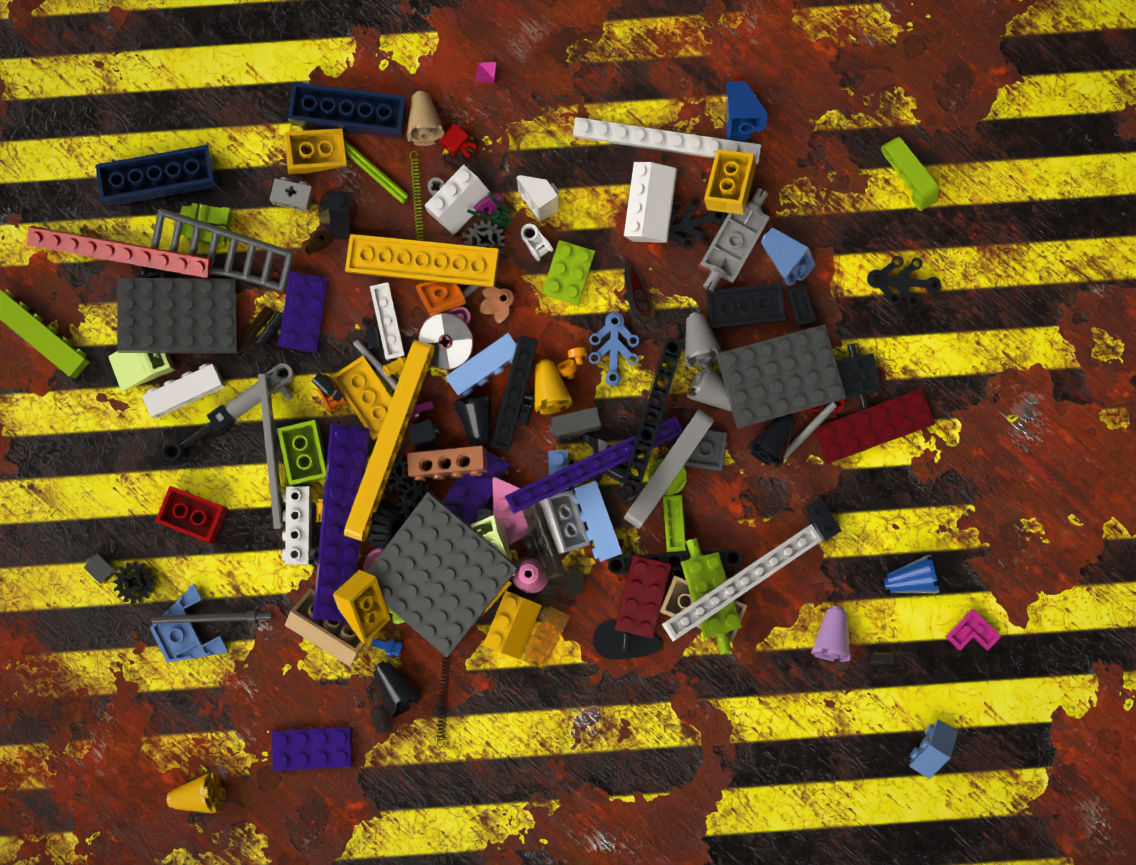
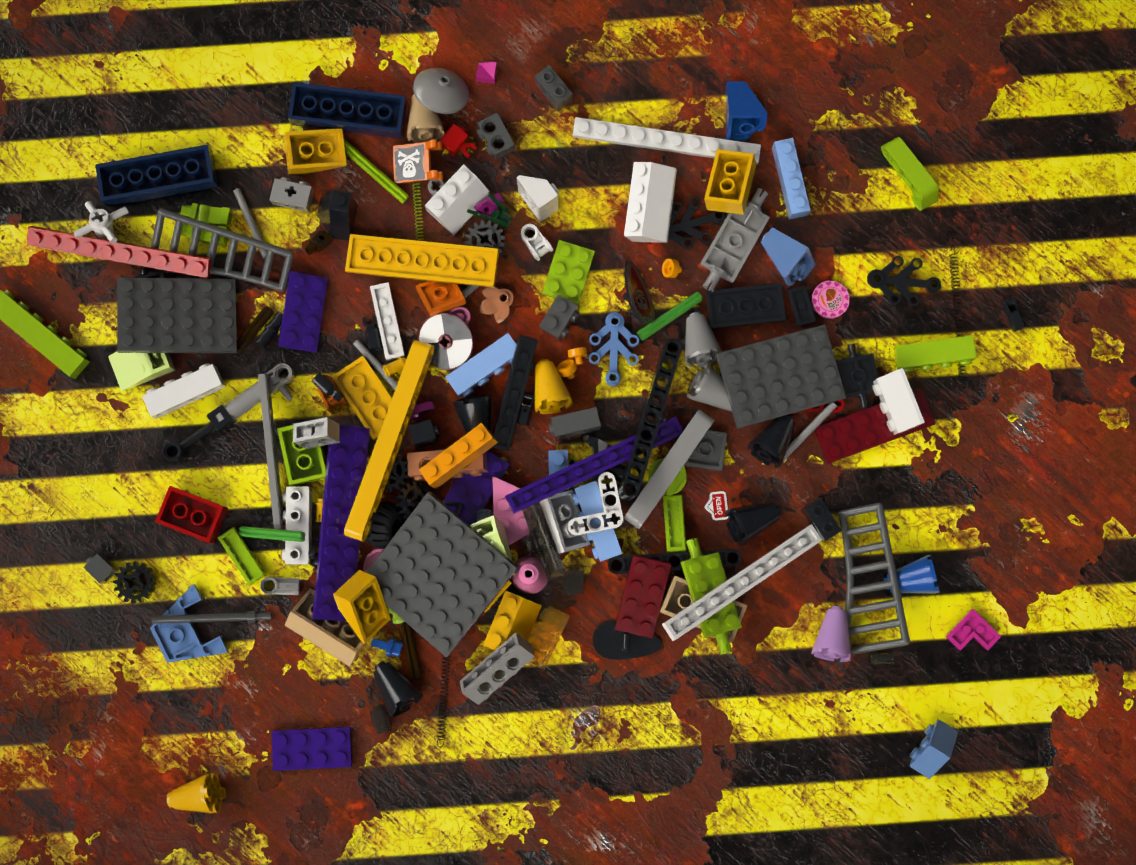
none -> white bar [73,201,129,244]
none -> lime plate [218,527,266,586]
none -> light grey piece [233,188,267,259]
none -> bright green axle [239,526,305,542]
none -> light grey piece [260,577,300,595]
none -> light grey brick [293,417,340,449]
none -> flag [393,140,443,184]
none -> dark brown axle [401,623,421,680]
none -> light grey dish [413,68,469,114]
none -> light orange brick [419,423,498,489]
none -> light grey brick [460,633,535,705]
none -> dark grey brick [476,113,515,160]
none -> dark grey brick [535,65,573,112]
none -> dark grey bracket [539,295,580,341]
none -> white beam [568,472,623,536]
none -> bright green axle [637,292,703,341]
none -> light orange tile [662,259,682,278]
none -> sticker [705,491,728,521]
none -> black cone [725,503,781,546]
none -> light blue brick [772,138,810,220]
none -> bright pink tile [811,281,850,319]
none -> dark grey bar [838,503,910,655]
none -> white slope [872,368,925,435]
none -> lime brick [894,335,976,373]
none -> piece [949,246,967,388]
none -> black bar [1001,296,1026,332]

